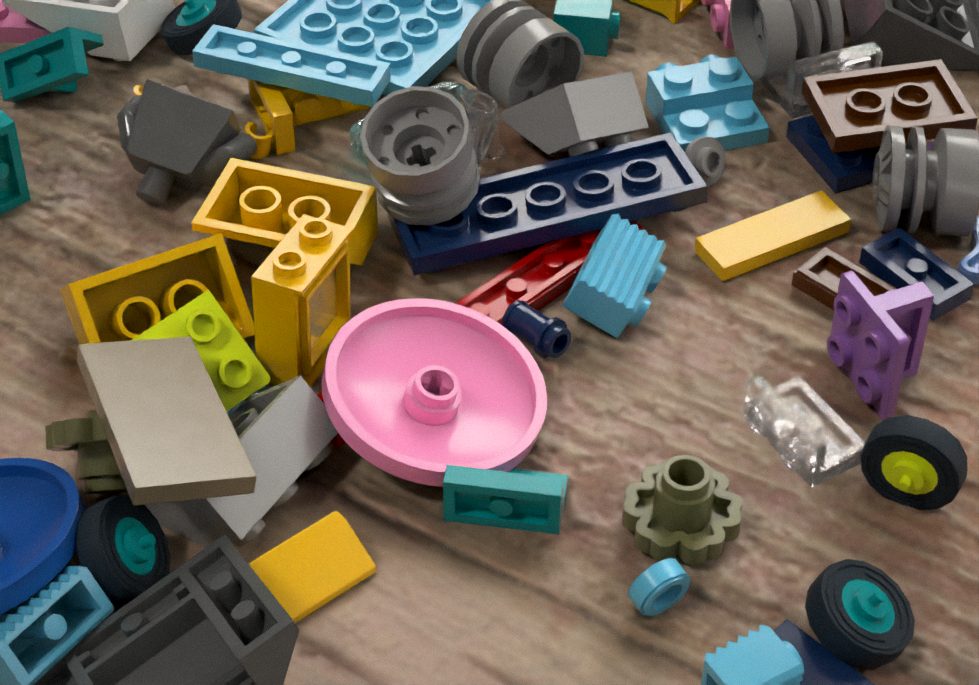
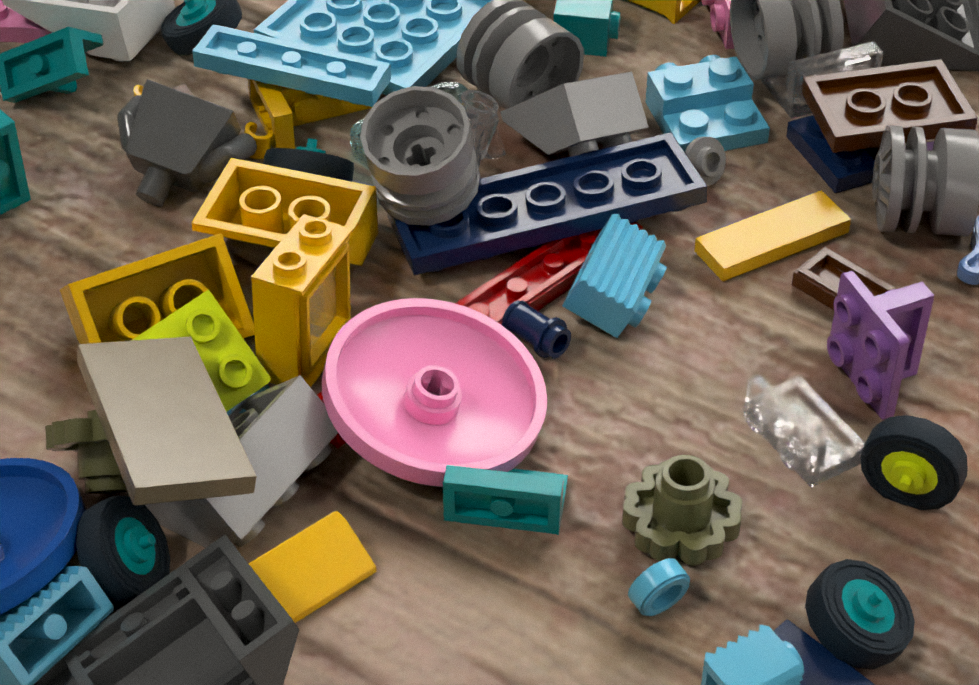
dark blue plate [859,227,974,320] -> none
none -> black wheel [263,138,354,182]

